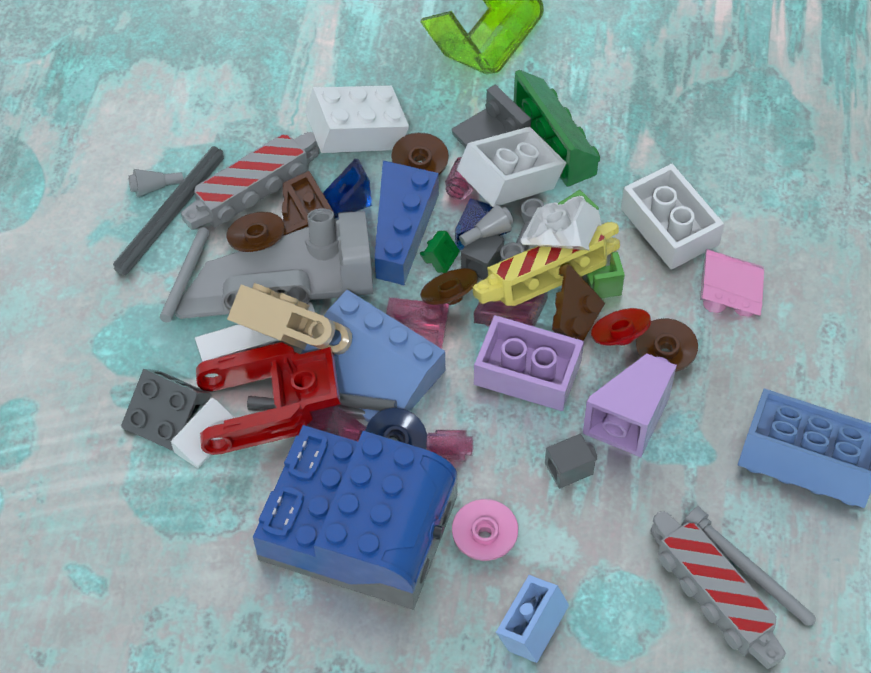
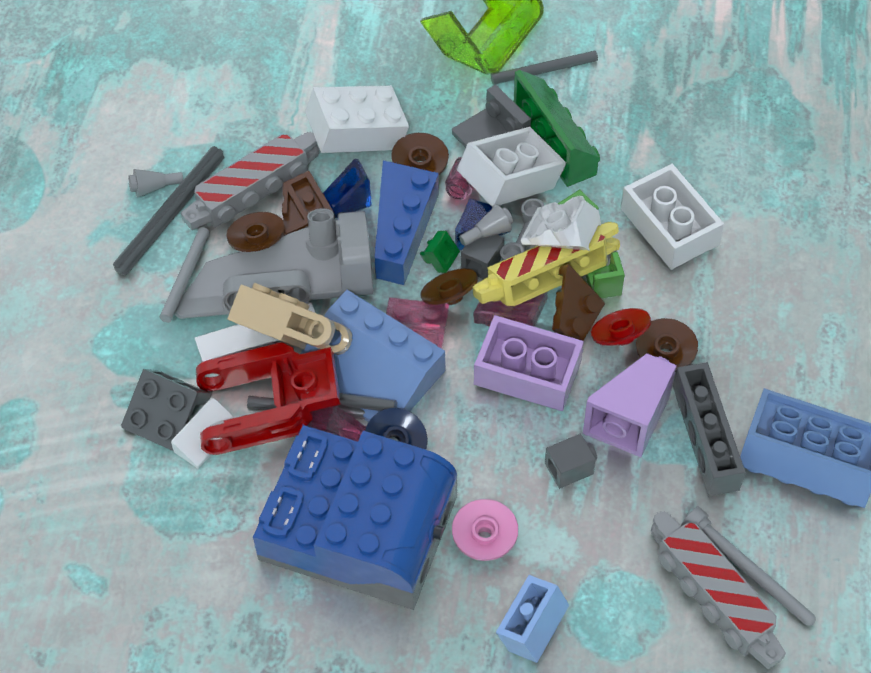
clear pink brick [427,429,474,462] -> none
bright pink slope [700,249,764,317] -> none
none -> dark grey bar [491,50,598,85]
none -> dark grey brick [673,362,746,497]

